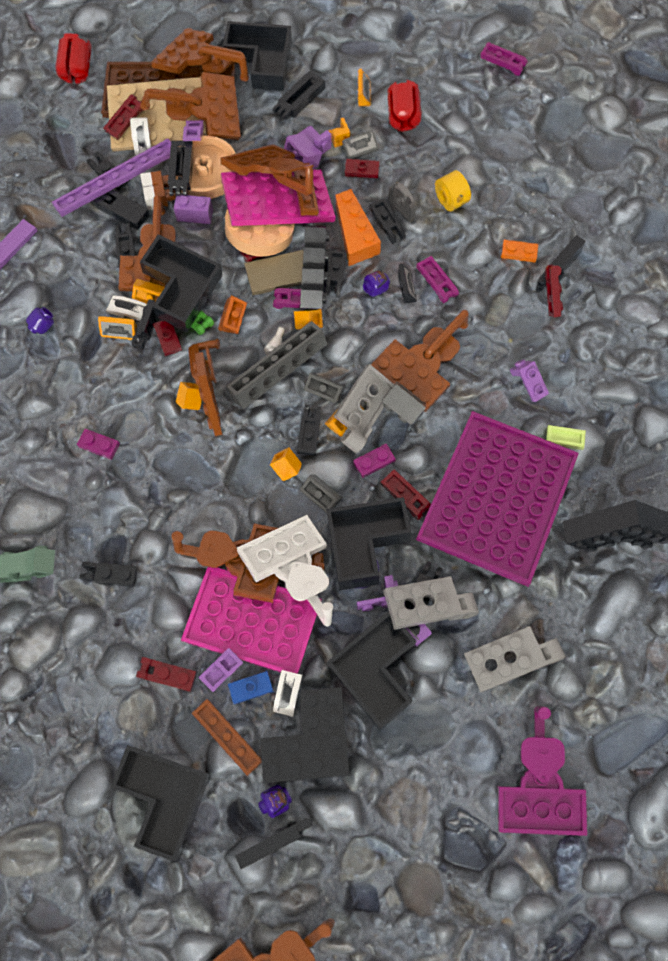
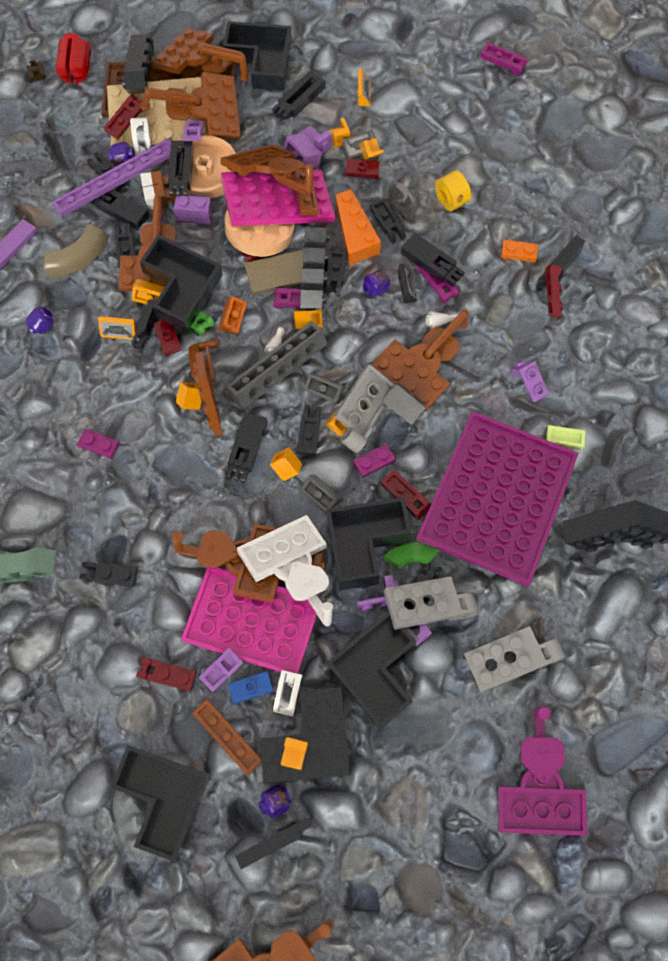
white slope [106,295,147,321] -> none
red cylinder [387,80,422,132] -> none
none -> dark brown tile [26,60,47,83]
none -> dark tan brick [44,225,109,278]
none -> dark purple head [108,142,135,166]
none -> black brick [122,34,154,94]
none -> black hinge [226,412,268,483]
none -> light orange panel [281,737,308,771]
none -> light orange panel [359,138,384,160]
none -> bright green tile [384,542,439,569]
none -> black hinge [400,233,465,287]
none -> white cone [426,311,458,329]

